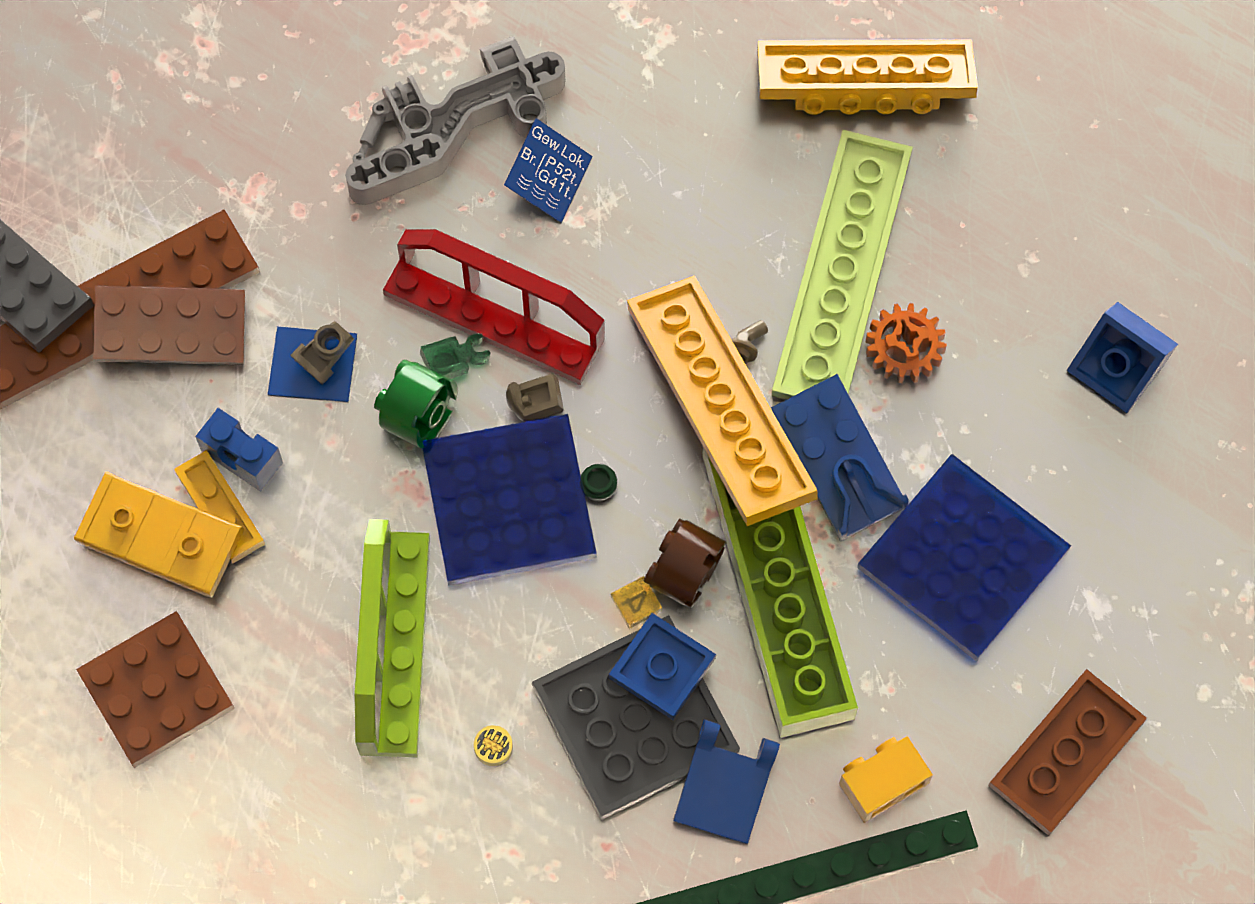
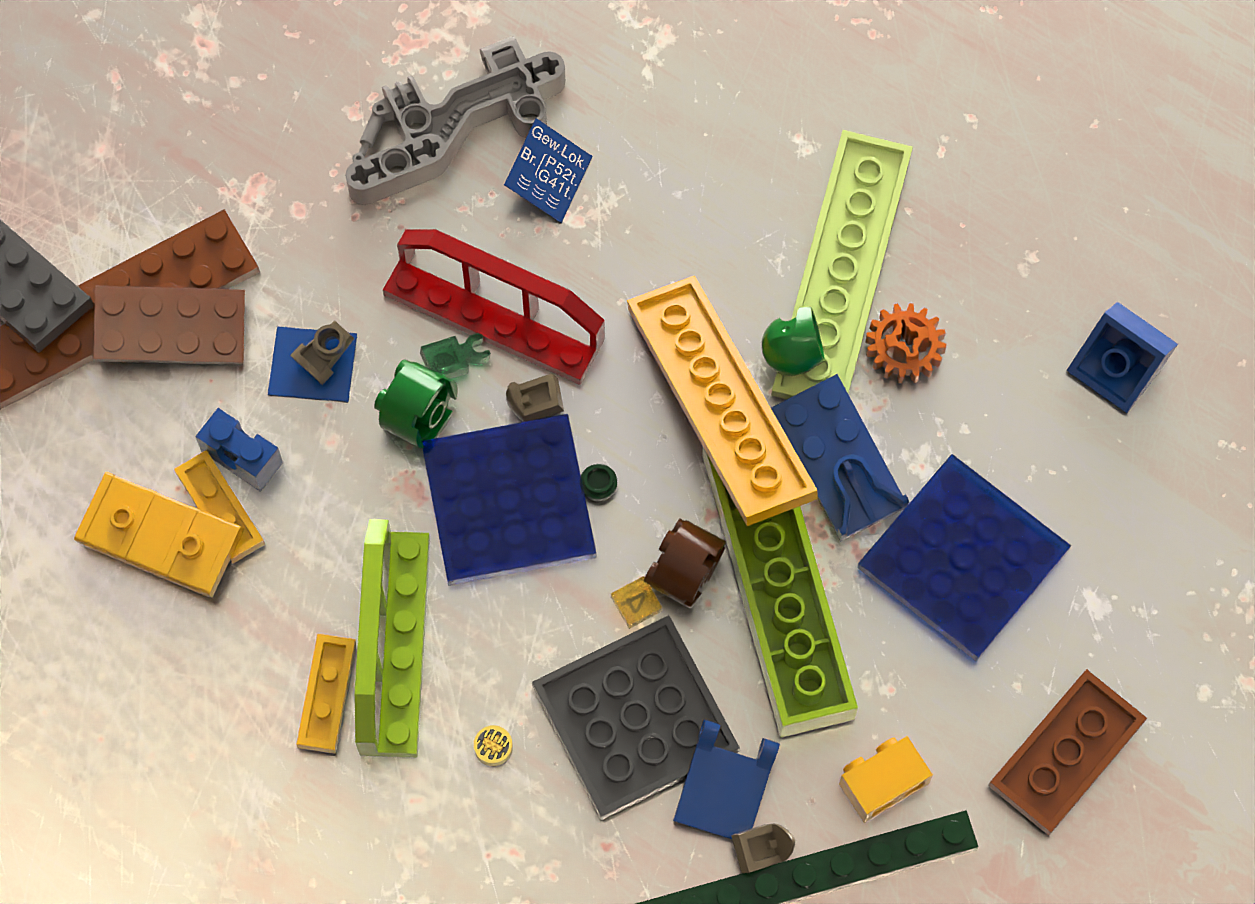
dark orange plate [76,611,235,768] -> none
blue plate [609,613,716,720] -> none
dark tan plate [731,320,768,364] -> none
yellow plate [757,40,978,115] -> none
none -> yellow plate [296,633,356,754]
none -> dark tan plate [731,823,796,873]
none -> green helmet [761,306,825,376]

